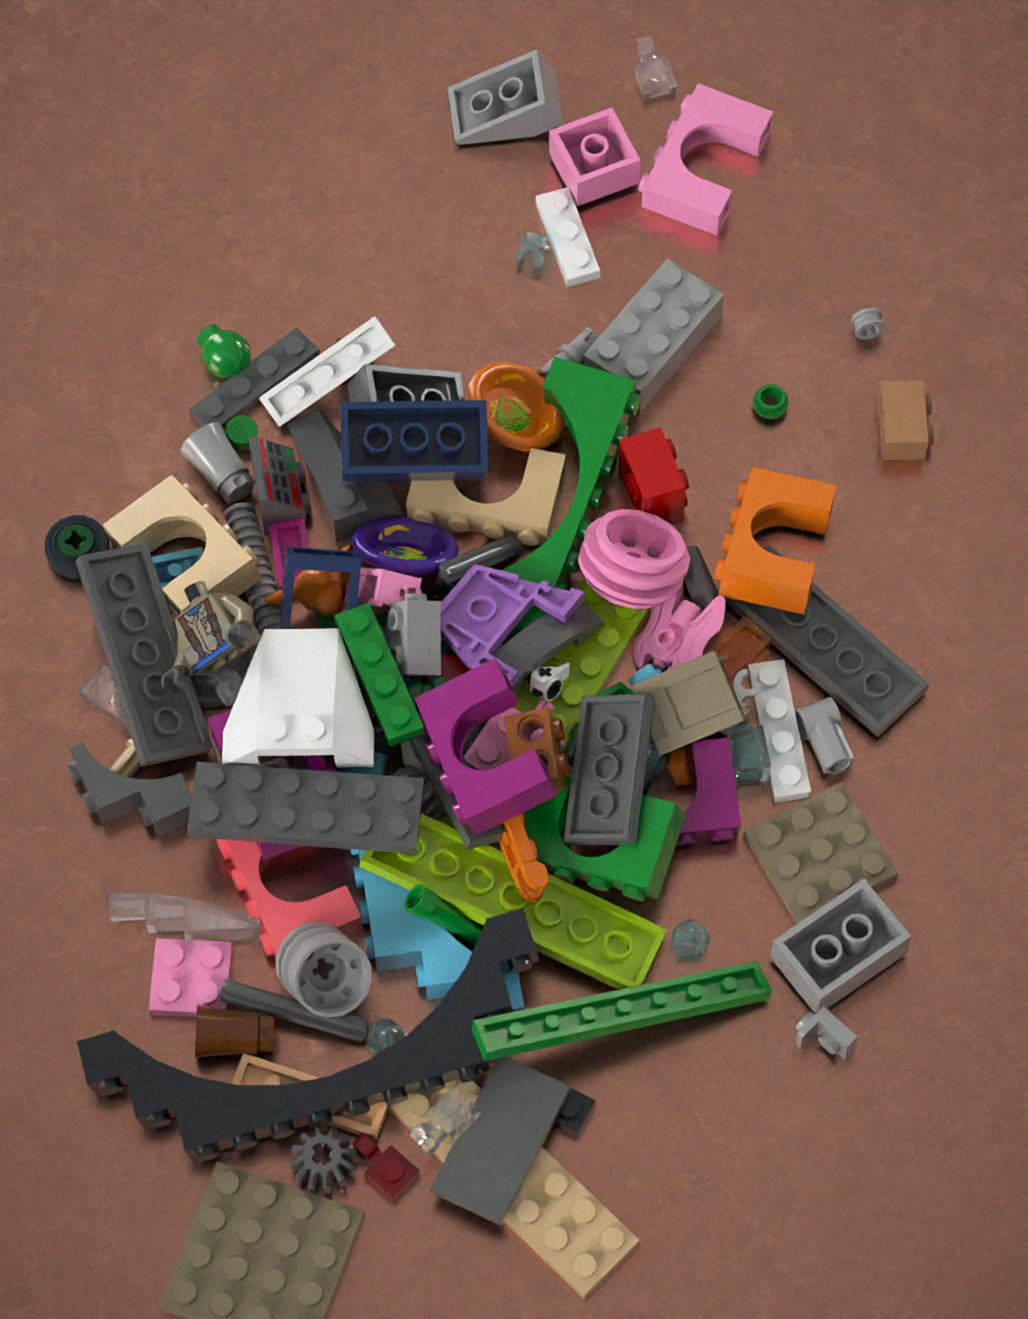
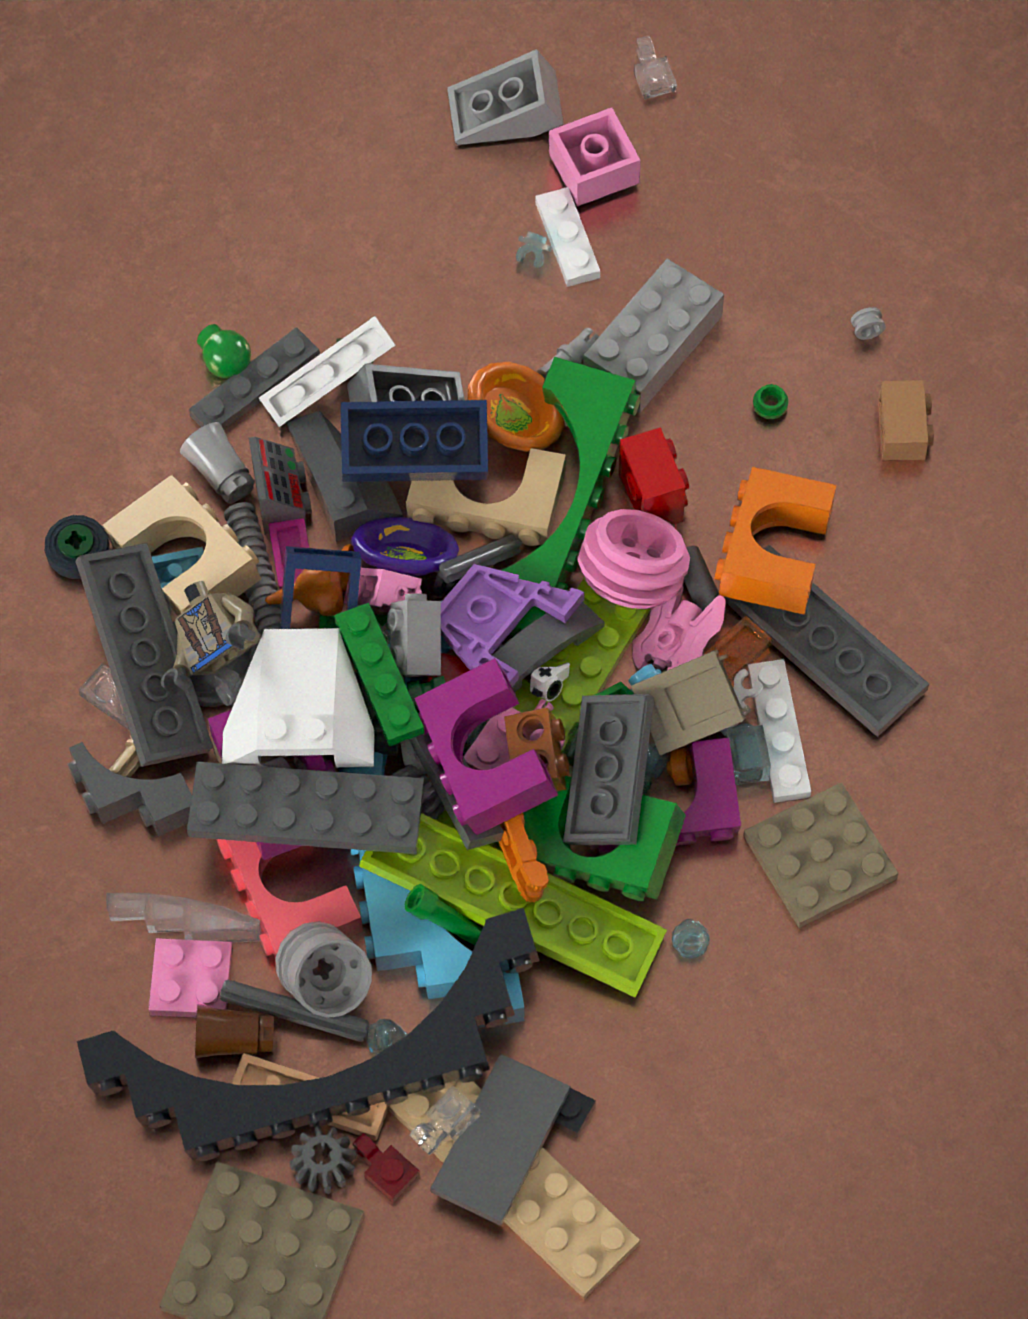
green piece [226,415,258,452] -> none
green plate [471,960,772,1061] -> none
bright pink arch [638,83,773,236] -> none
light grey brick [770,878,911,1014] -> none
light grey piece [795,697,854,775] -> none
light grey bracket [795,1006,858,1059] -> none

